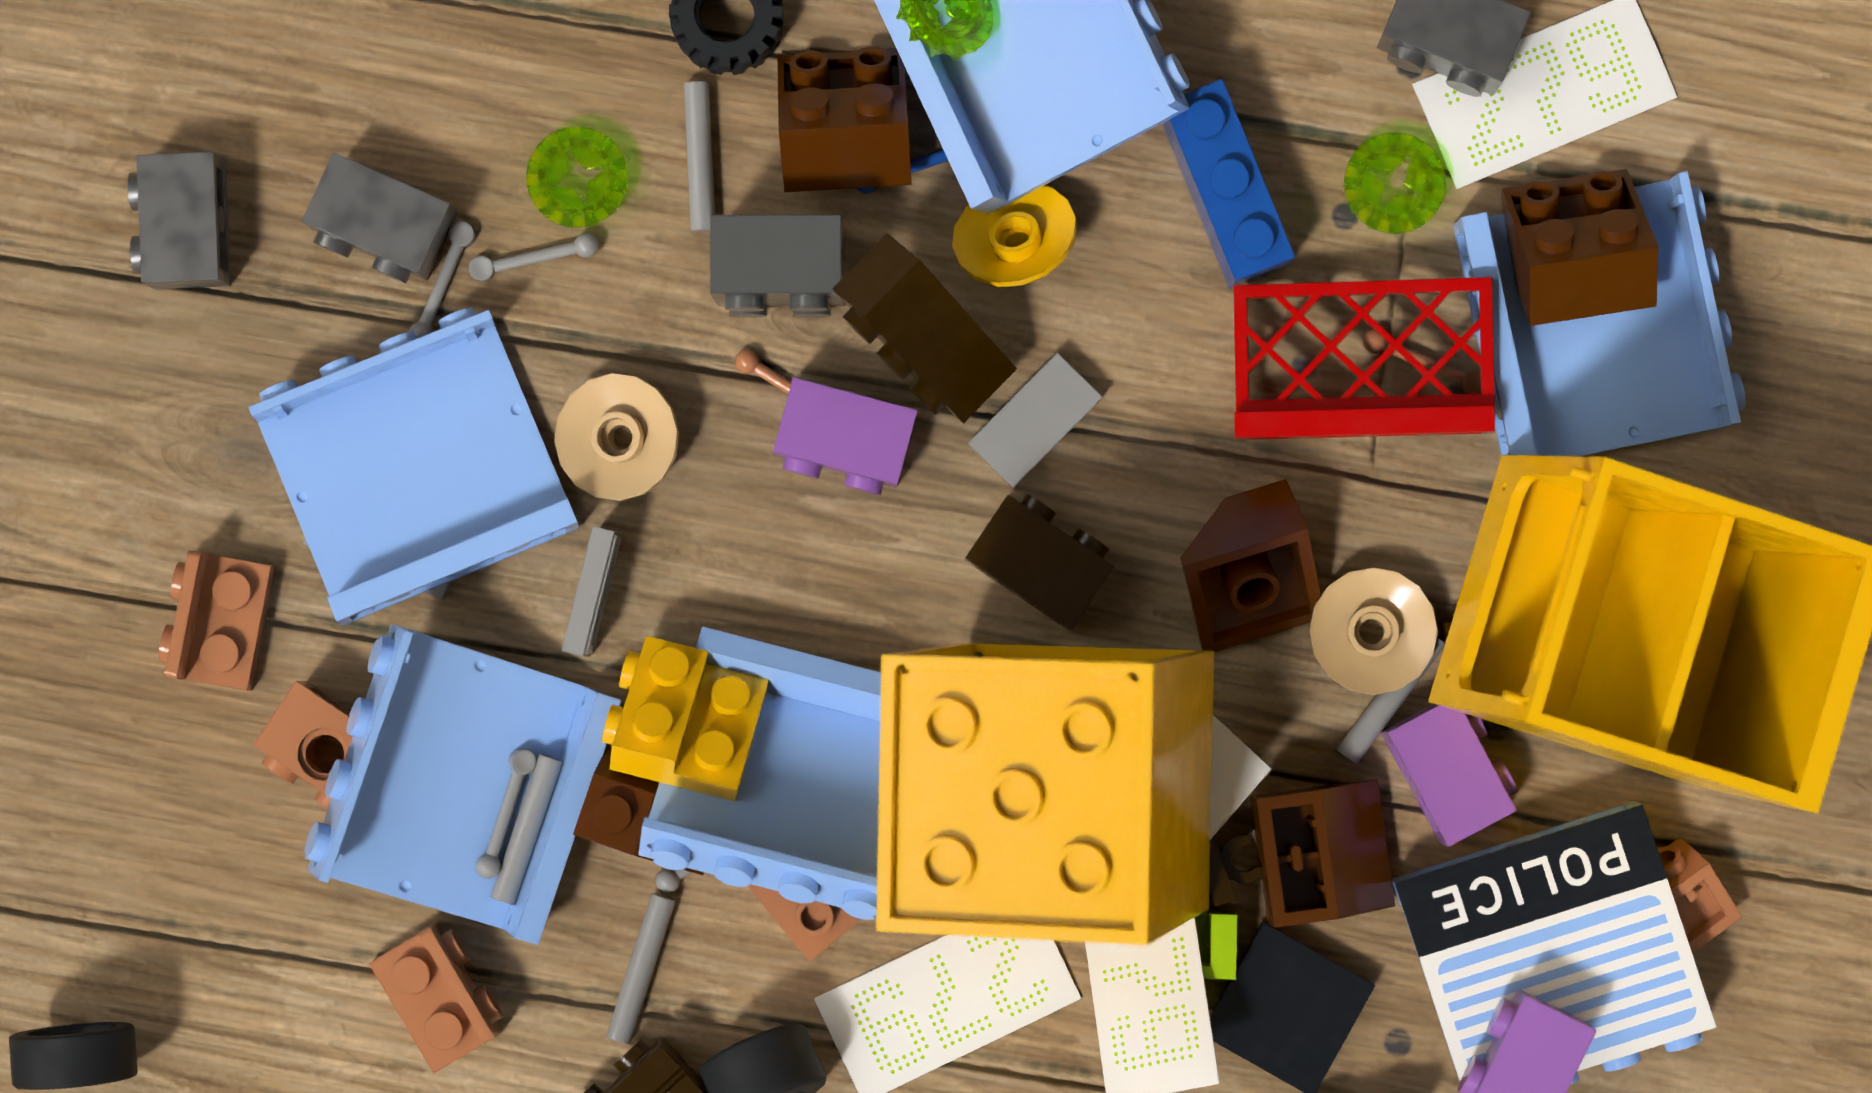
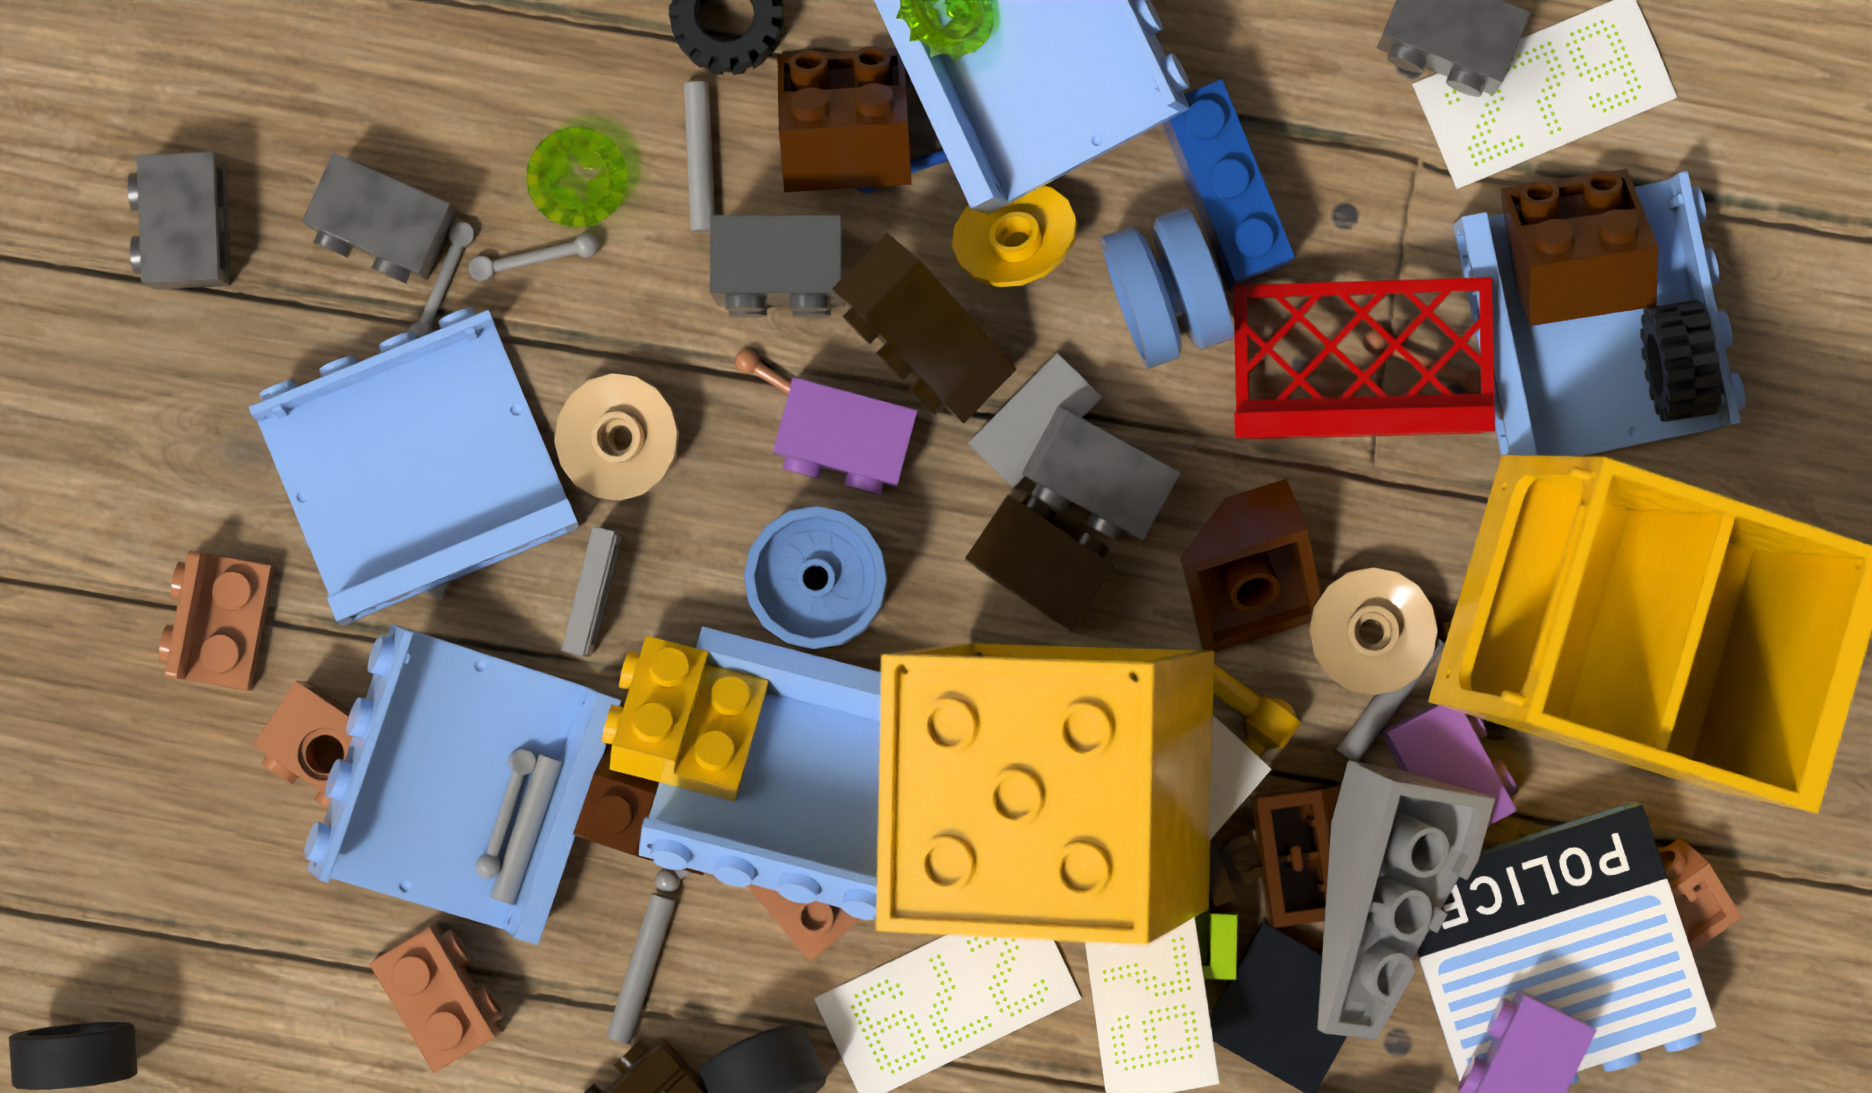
clear neon green gear [1342,132,1446,235] -> none
none -> medium blue wheel [744,506,888,650]
none -> flat silver brick [1021,407,1180,542]
none -> medium blue wheel [1100,206,1234,370]
none -> yellow piece [1193,649,1302,757]
none -> light grey wedge [1317,761,1495,1040]
none -> black tyre [1640,300,1722,422]

